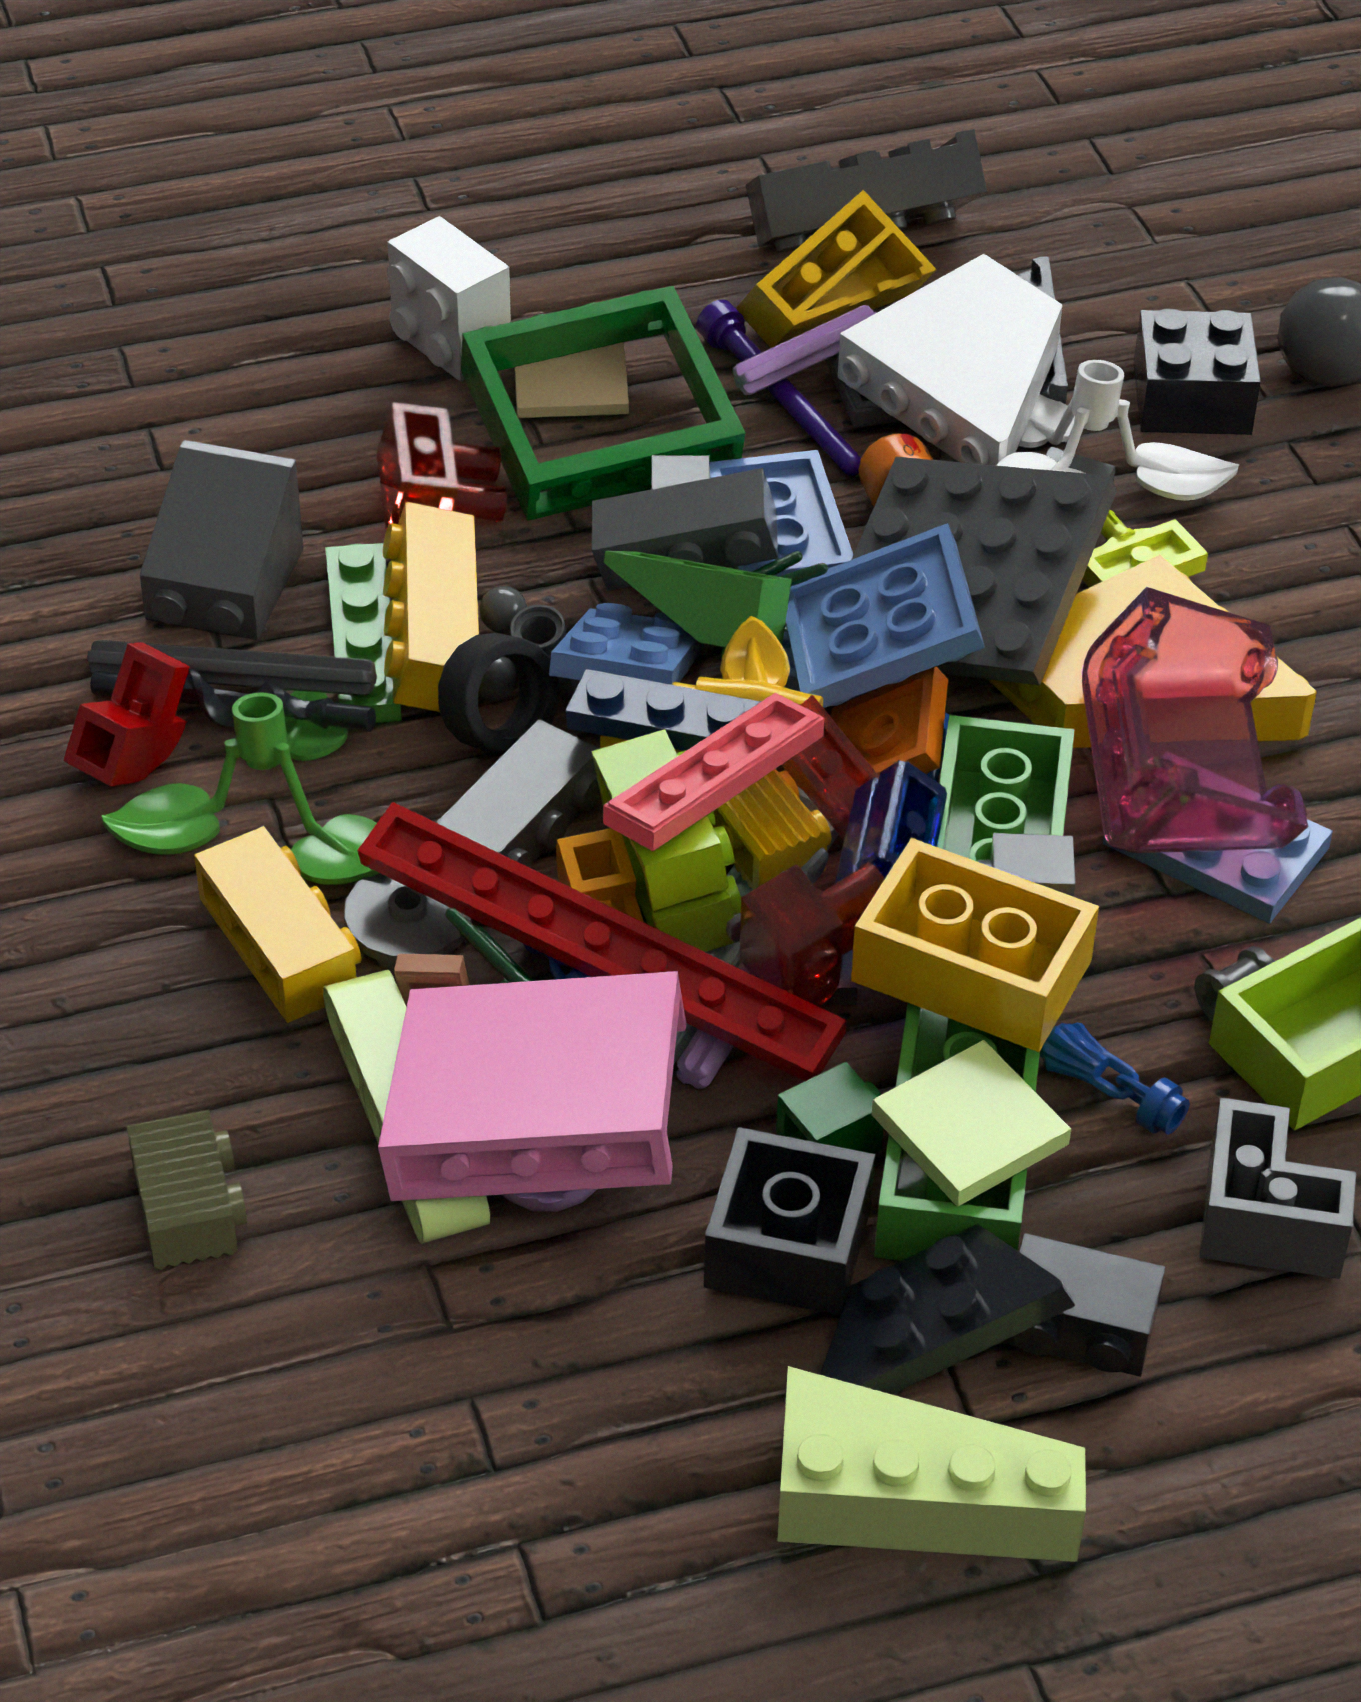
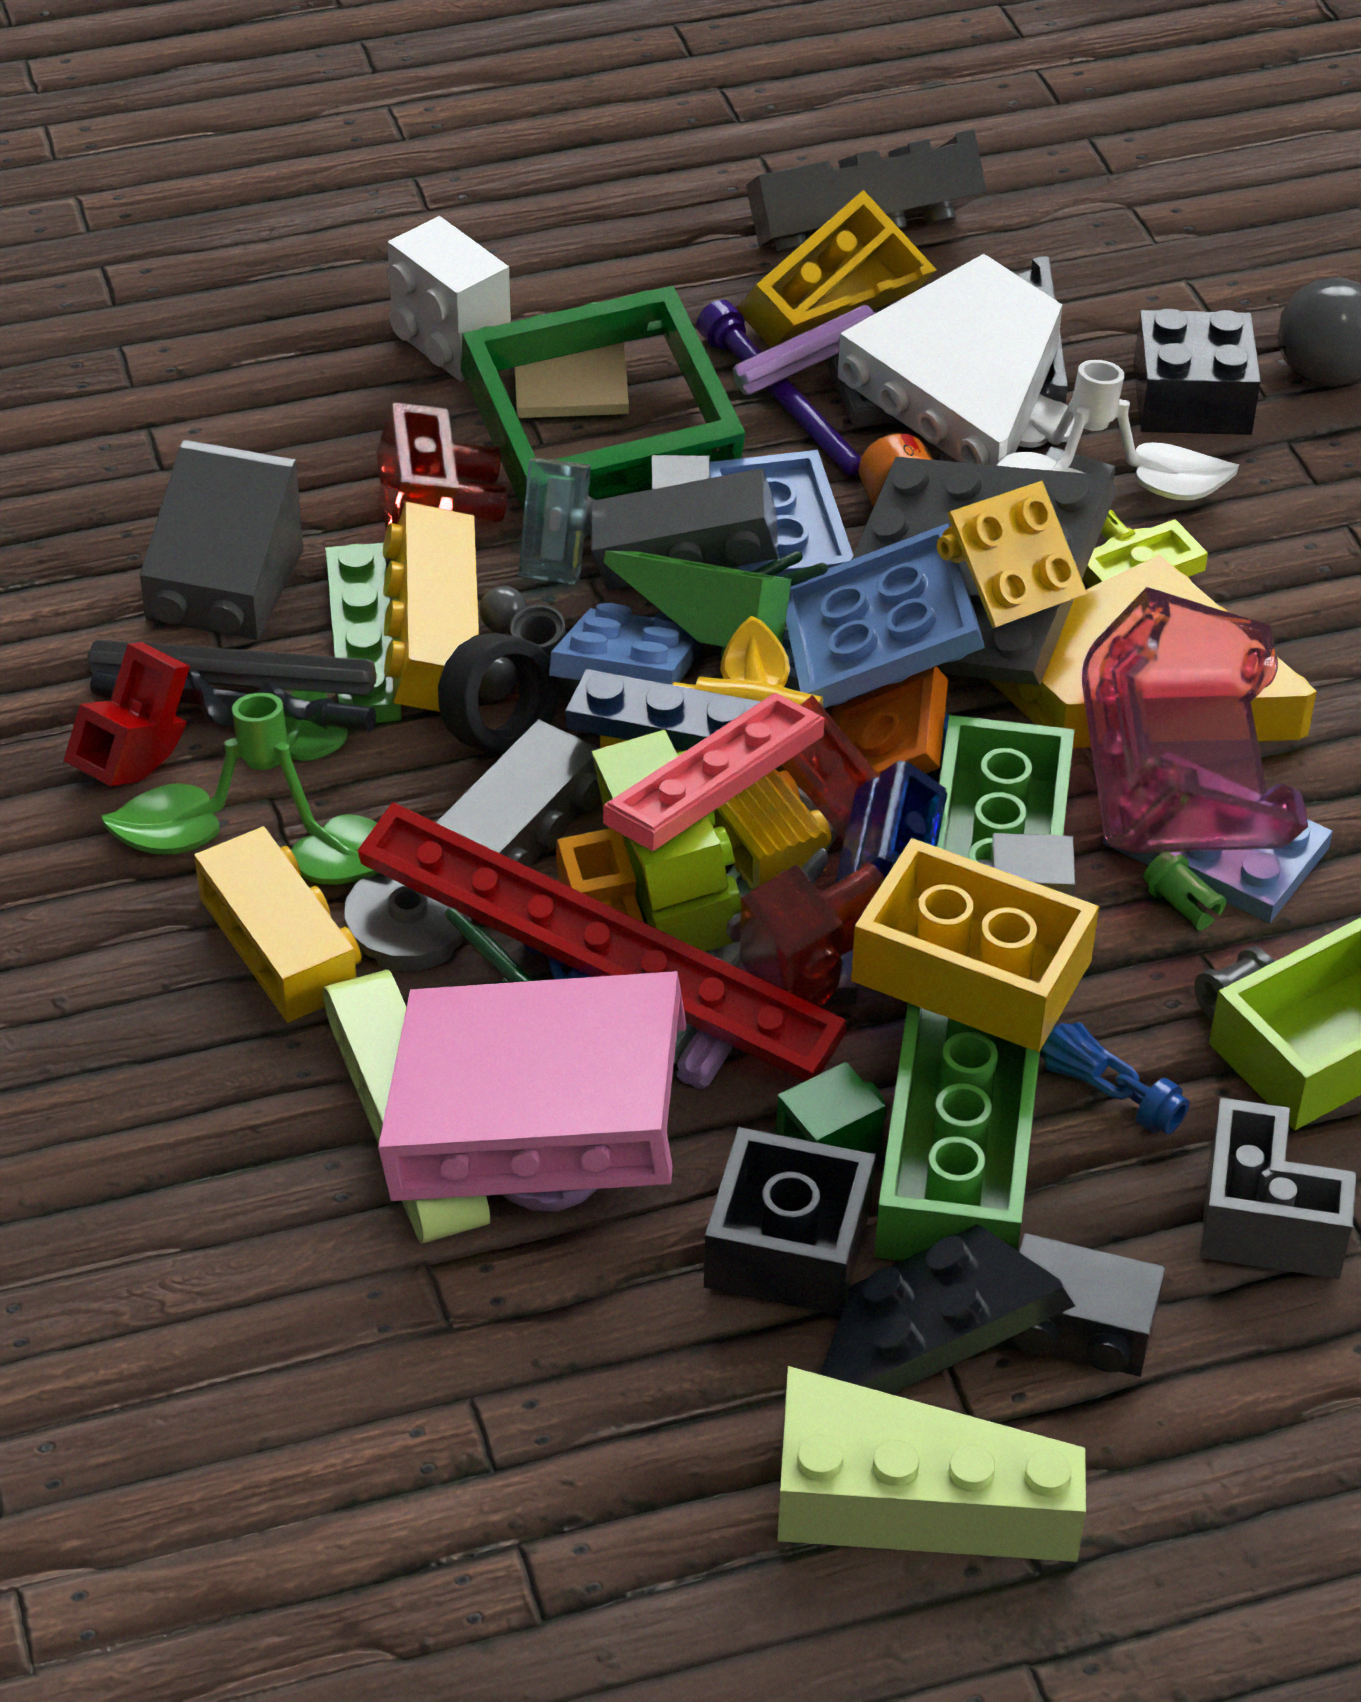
olive brick [126,1109,247,1270] -> none
nougat tile [394,954,470,1007] -> none
yellowish green tile [872,1040,1071,1207] -> none
none -> clear light blue piece [518,457,595,584]
none -> yellow hinge [937,480,1087,628]
none -> bright green pin [1143,851,1227,930]

